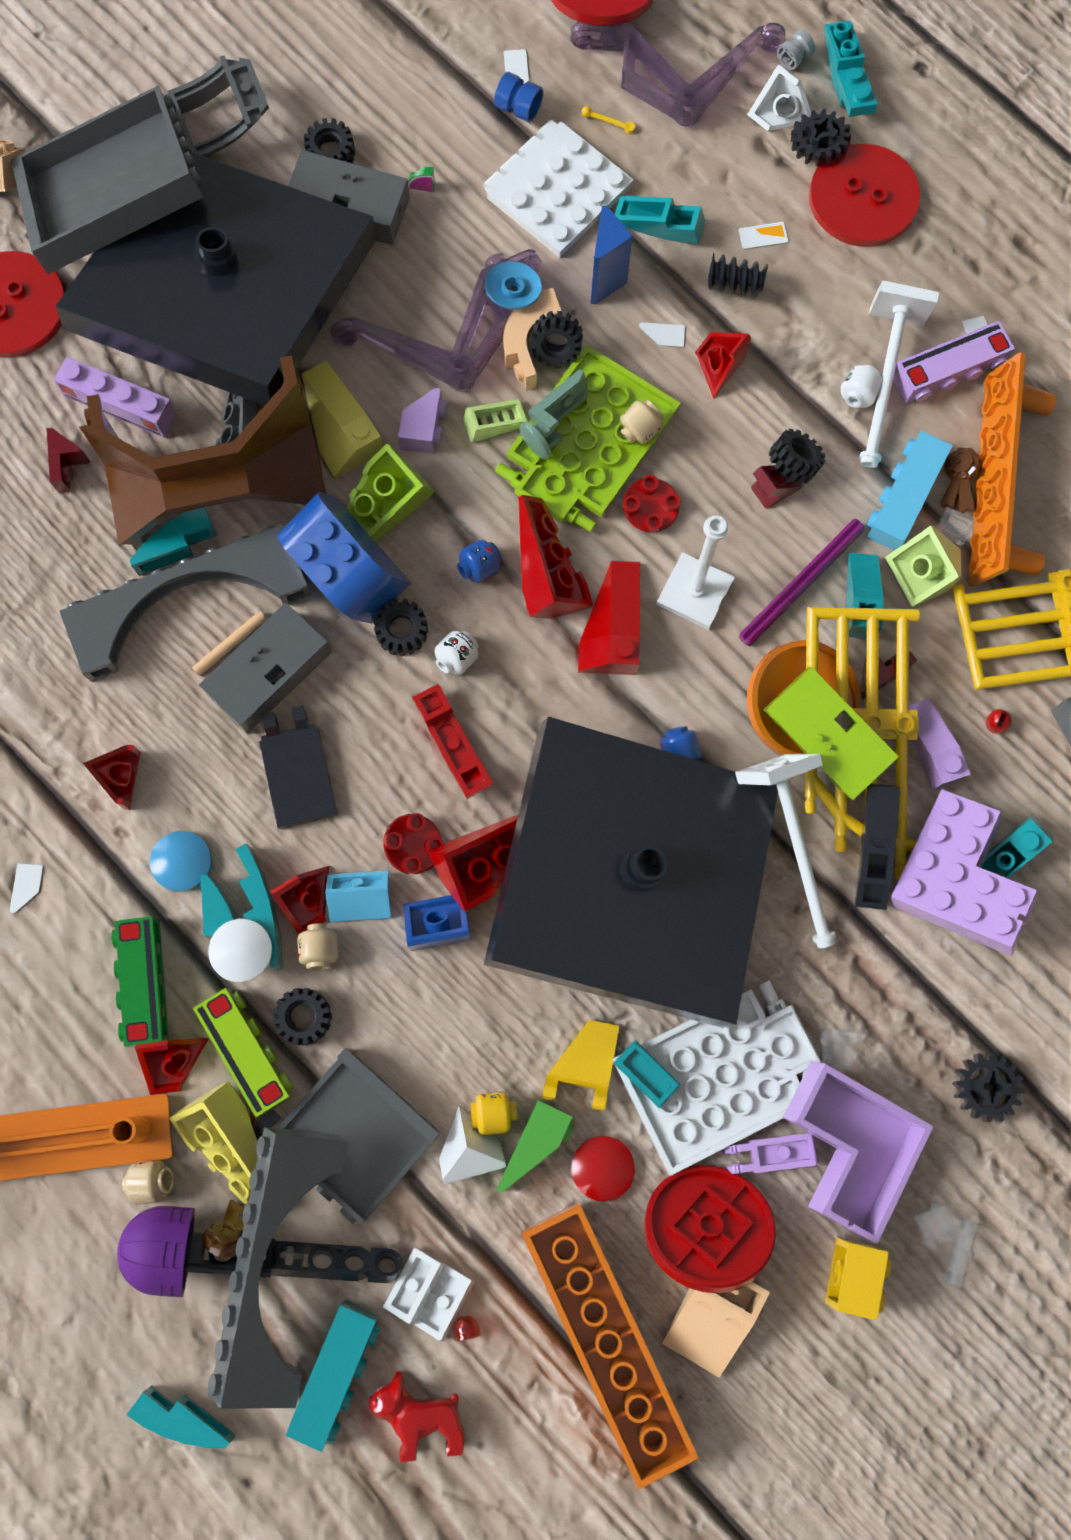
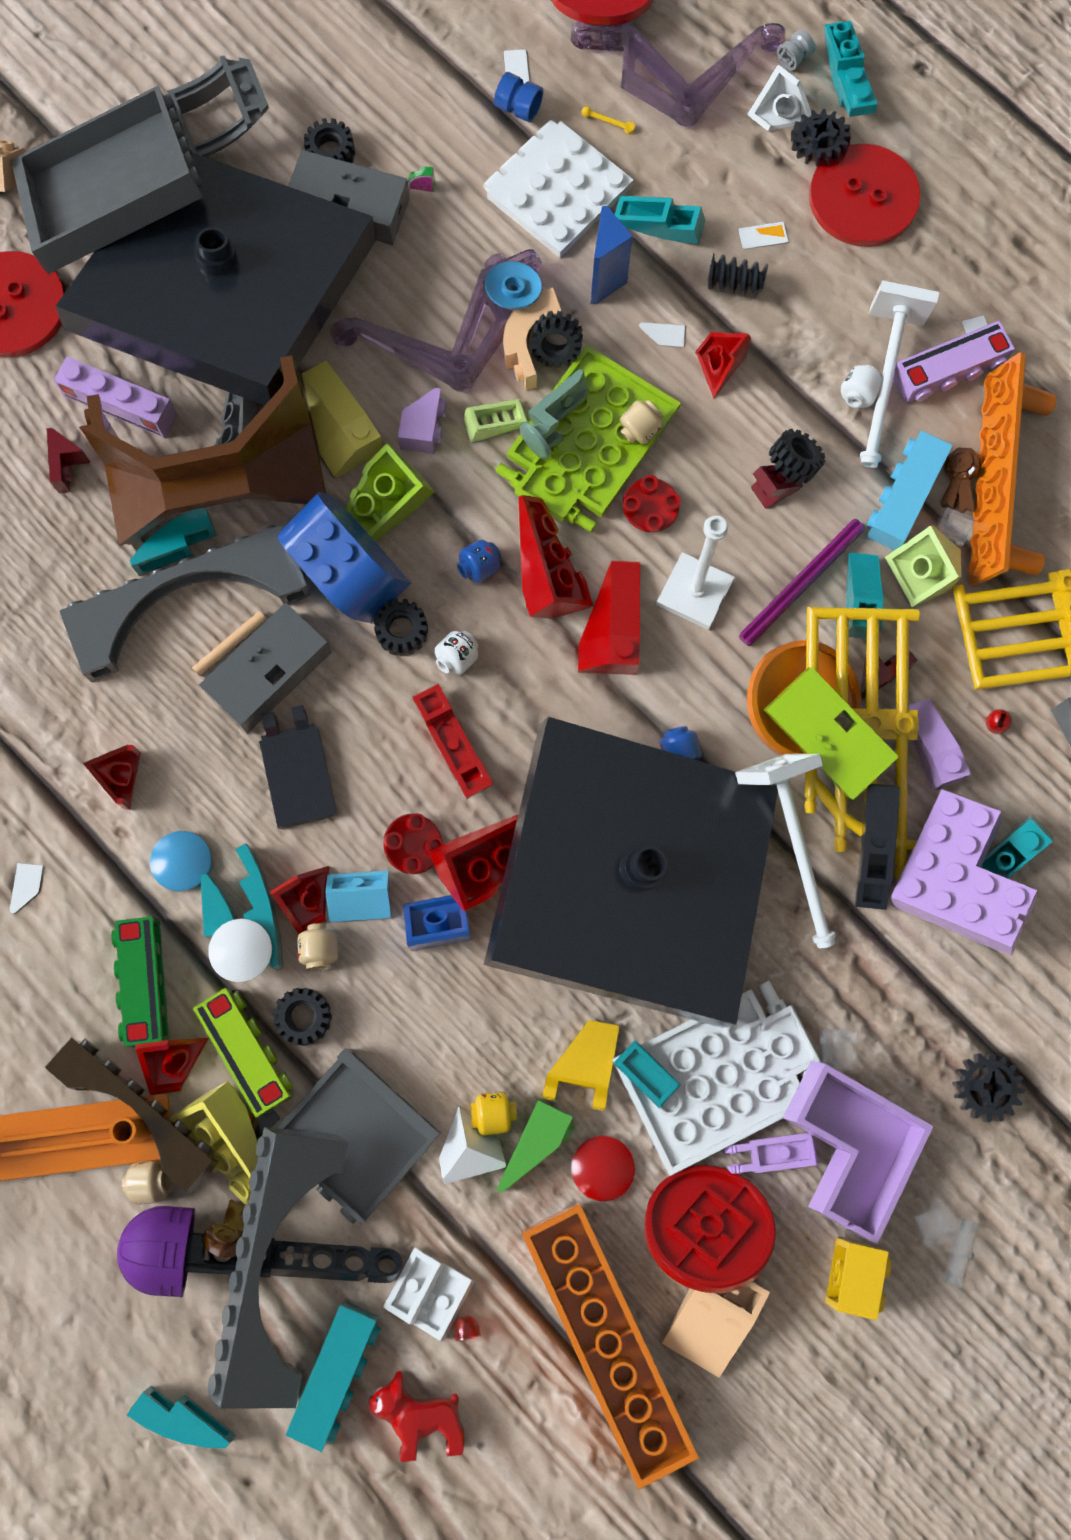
none -> dark brown arch [45,1037,219,1193]

